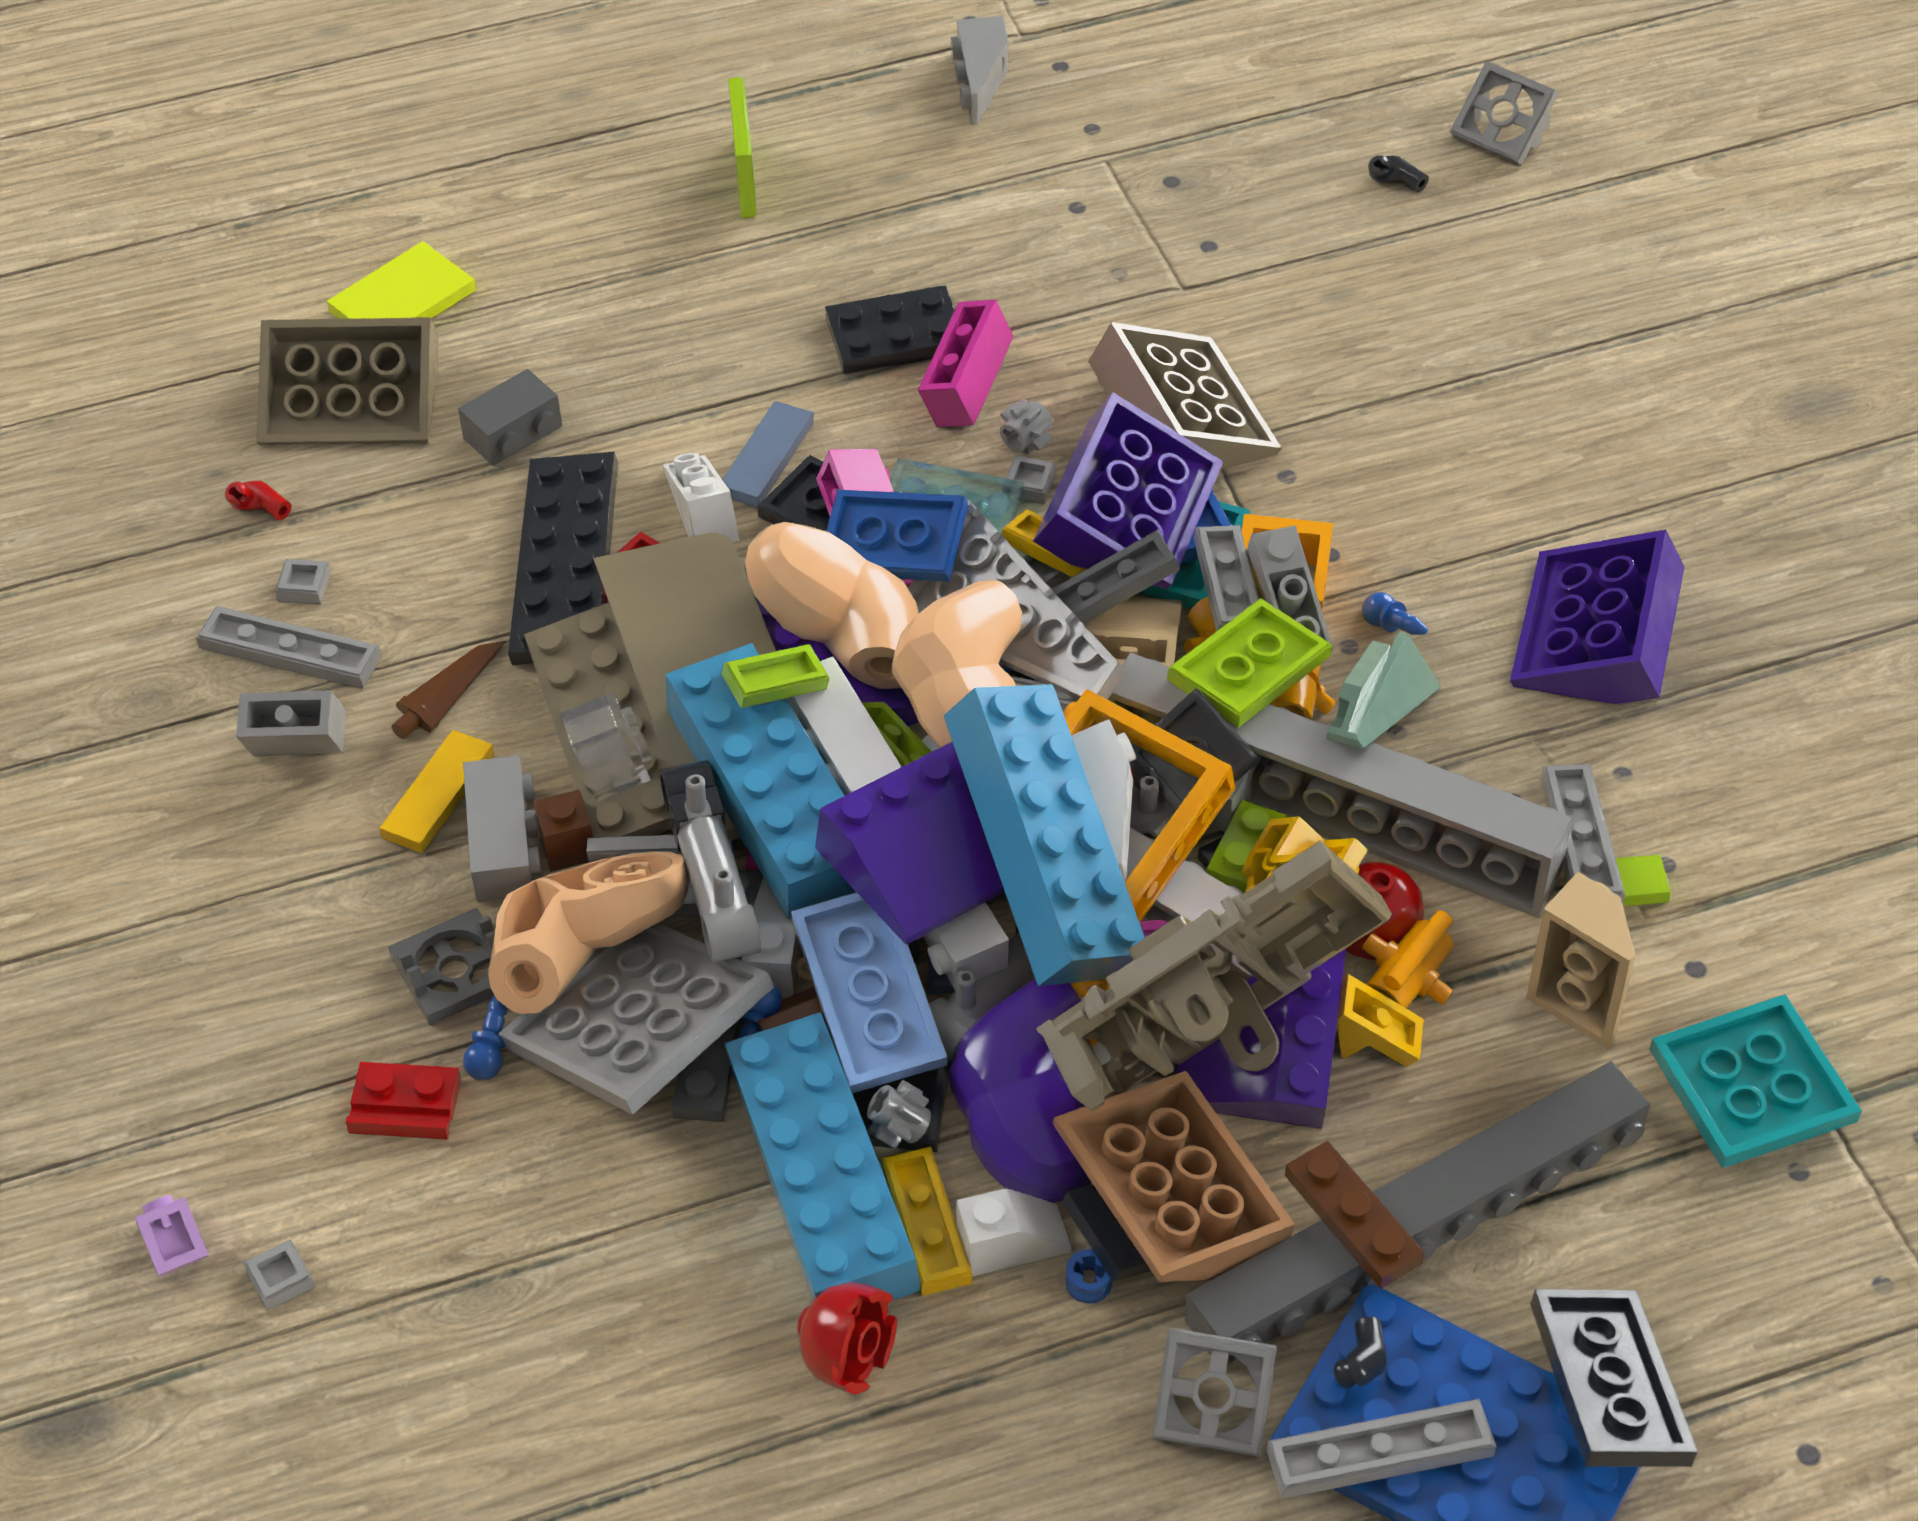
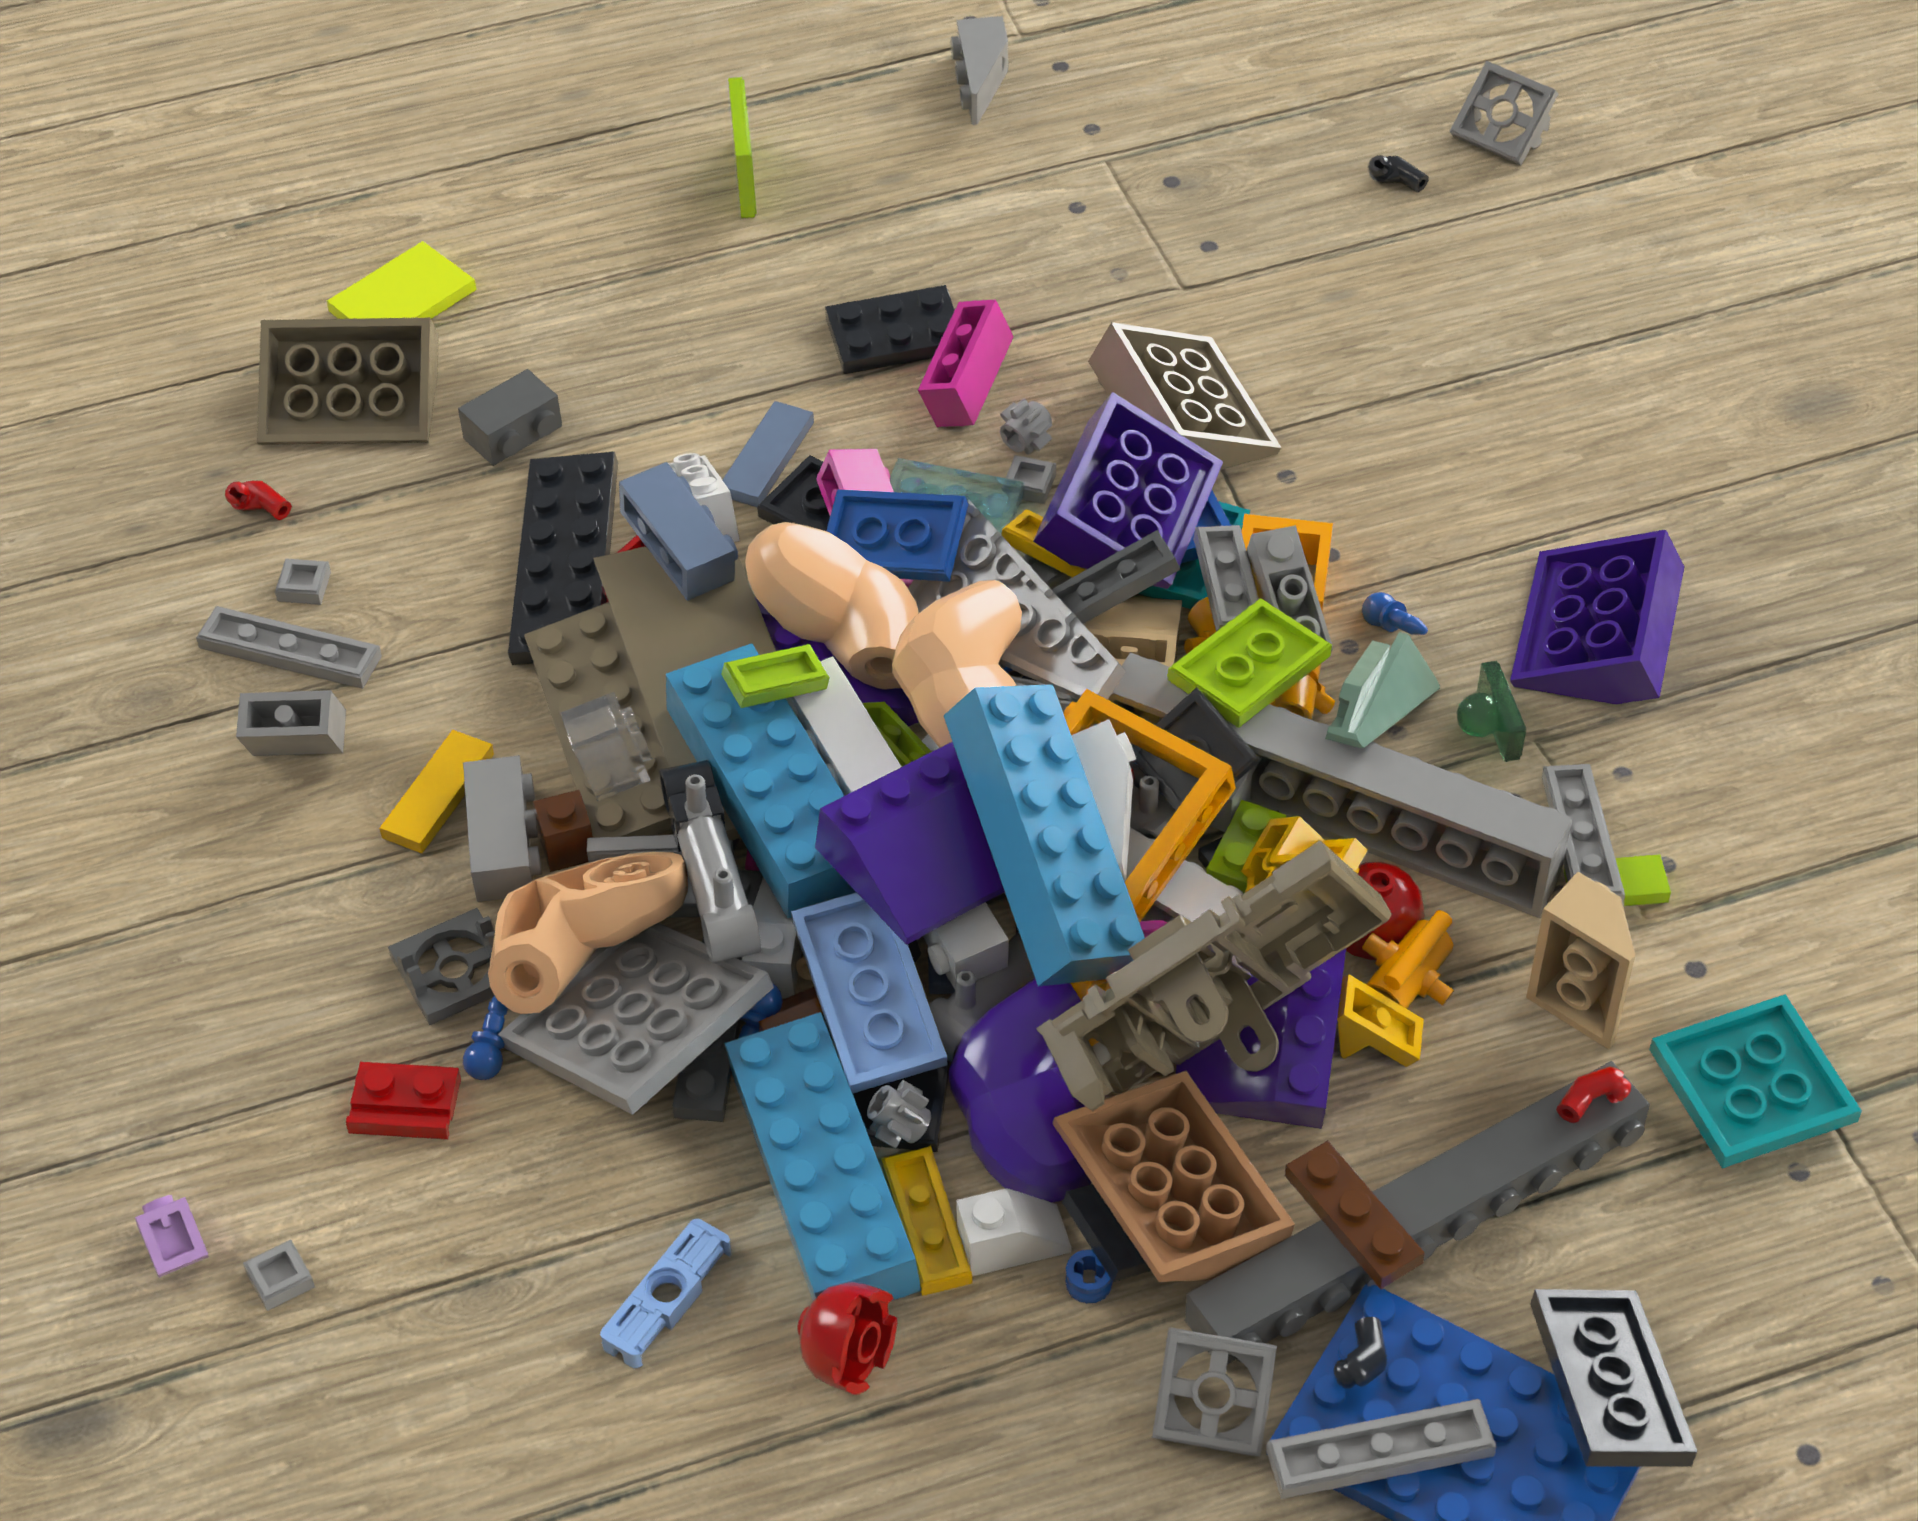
reddish brown bar [391,640,508,739] -> none
none -> light blue piece [600,1219,731,1368]
none -> sand blue brick [619,462,738,601]
none -> clear green tile [1456,660,1527,762]
none -> red arm [1556,1066,1631,1123]

